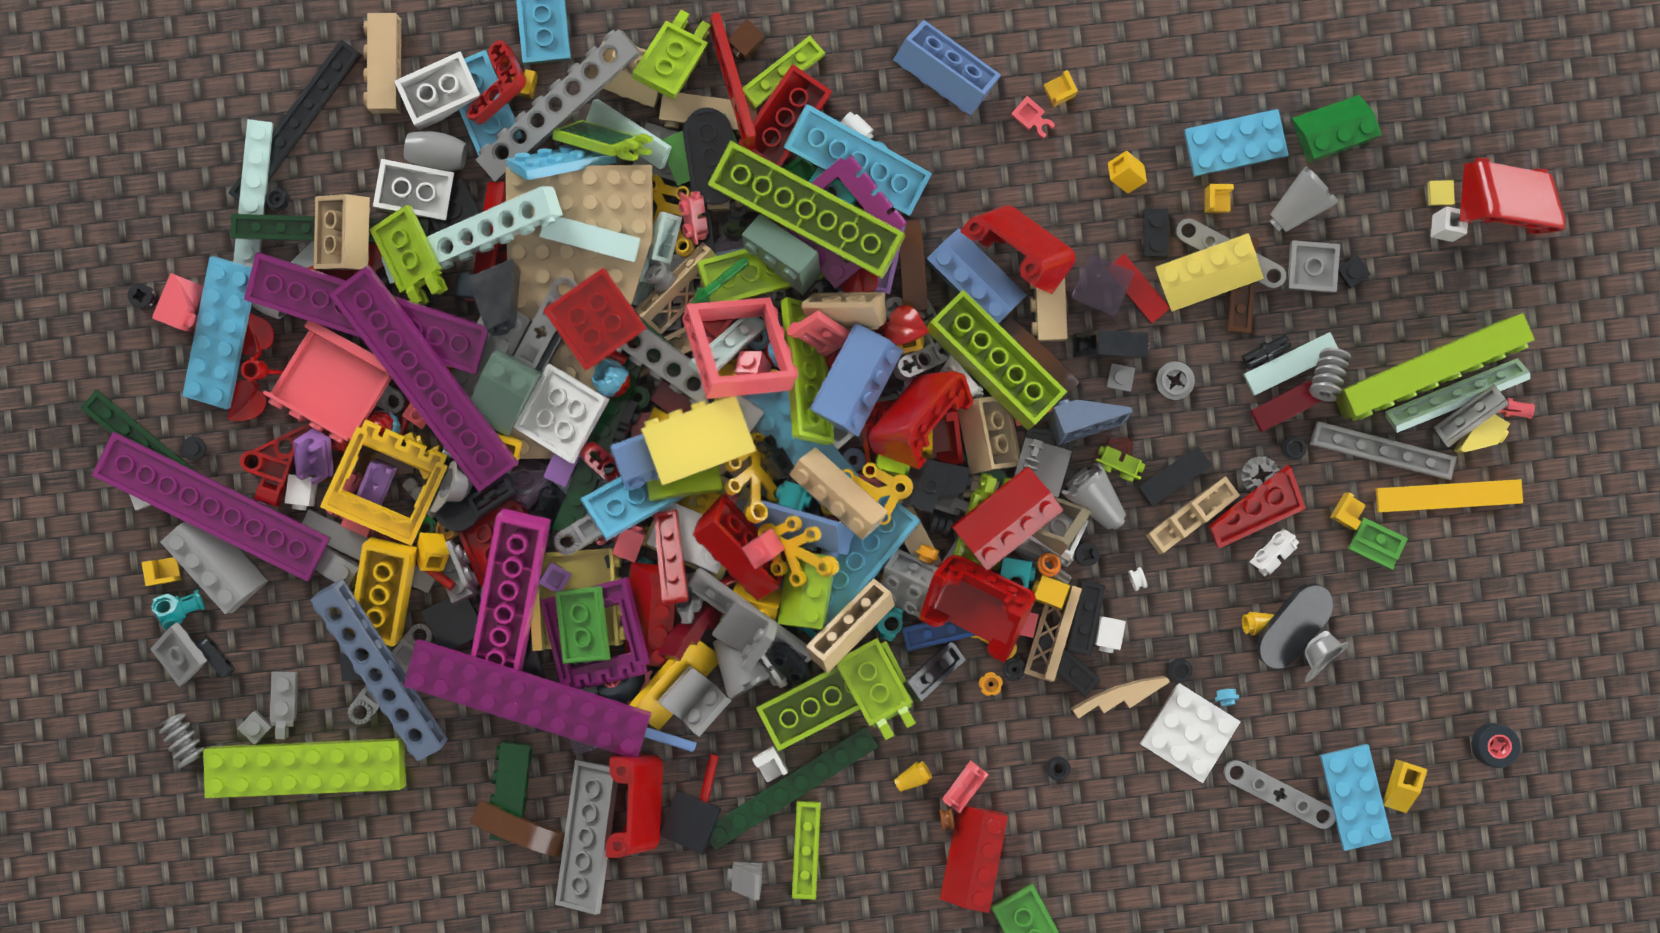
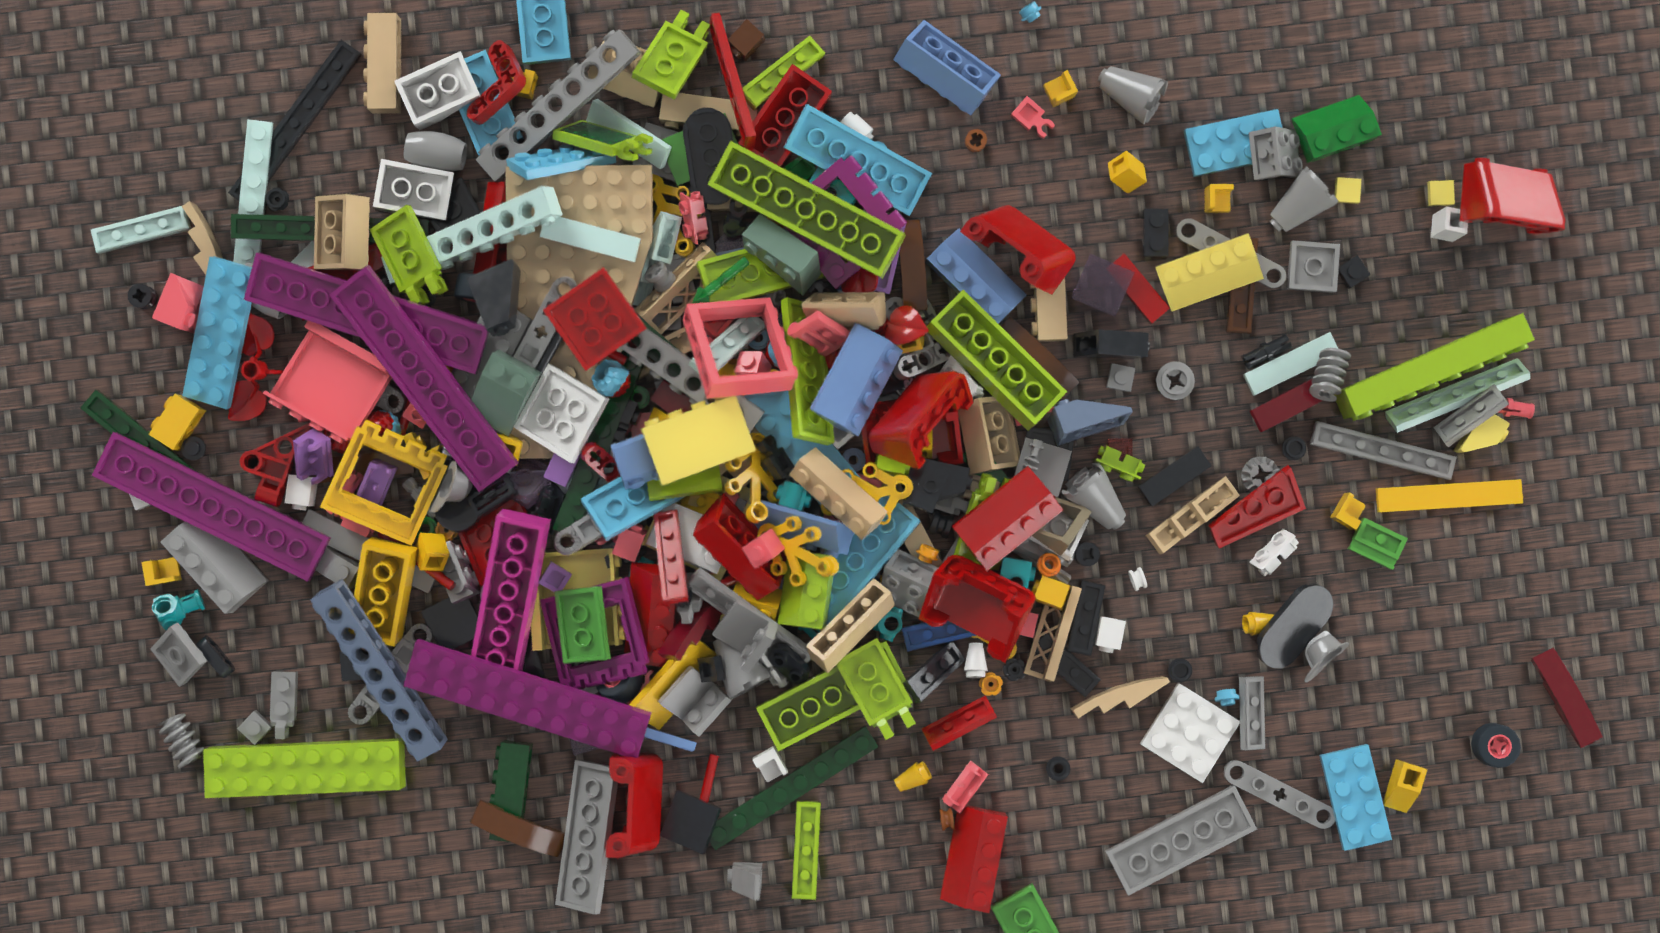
none -> light aqua tile [91,206,191,254]
none -> yellow brick [148,394,206,451]
none -> tan slope [182,201,223,275]
none -> black plate [697,655,725,682]
none -> red plate [922,696,997,751]
none -> white cone [964,643,988,678]
none -> dark orange bush [965,129,987,152]
none -> medium azure plate [1019,1,1042,23]
none -> light grey cone [1098,66,1168,124]
none -> light grey plate [1105,785,1257,896]
none -> light grey tile [1239,676,1265,750]
none -> light grey bracket [1249,126,1303,181]
none -> light yellow tile [1335,177,1361,204]
none -> dark red slope [1531,647,1603,749]

